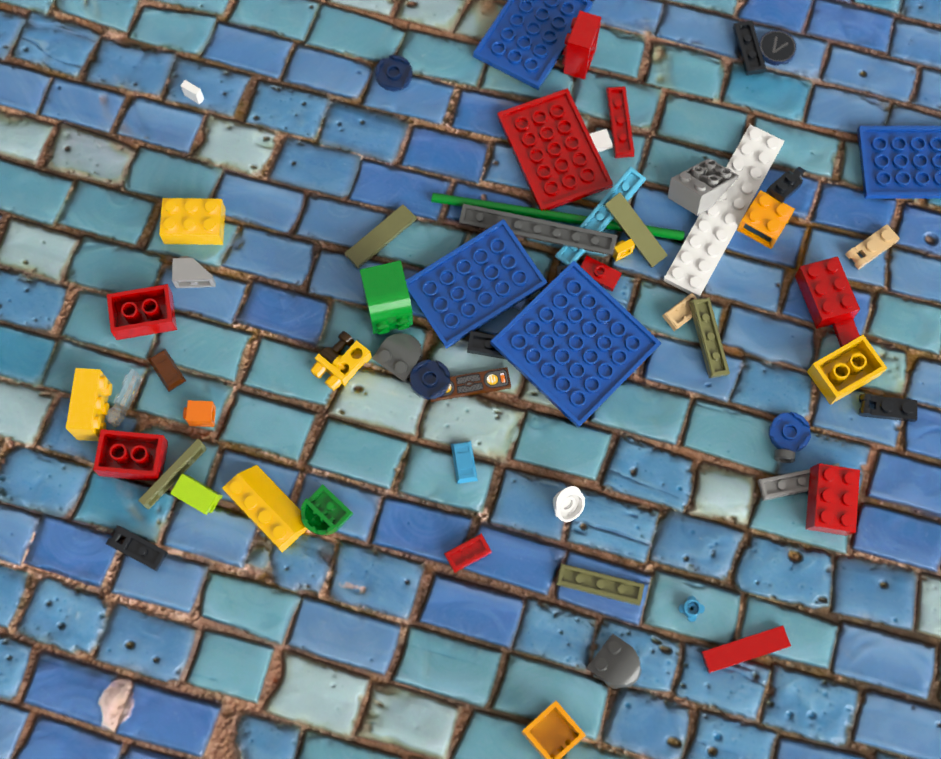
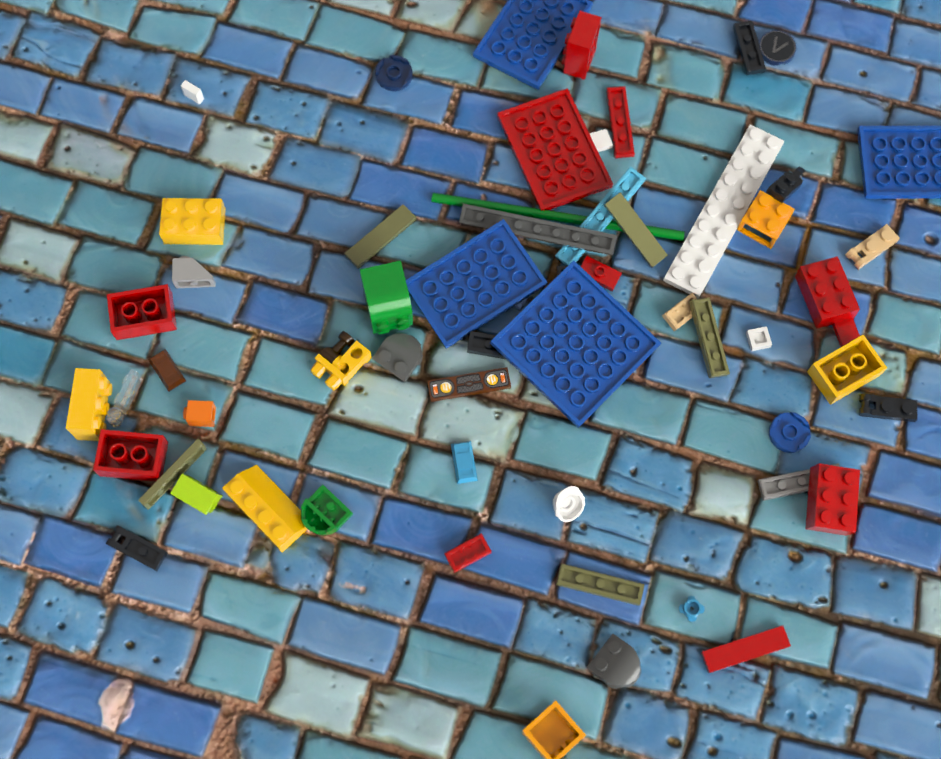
dark blue tile [410,359,450,399] -> none
yellow plate [613,239,635,261] -> none
light grey slope [667,158,739,215] -> none
dark grey tile [774,449,796,463] -> none
none -> white tile [746,326,772,351]

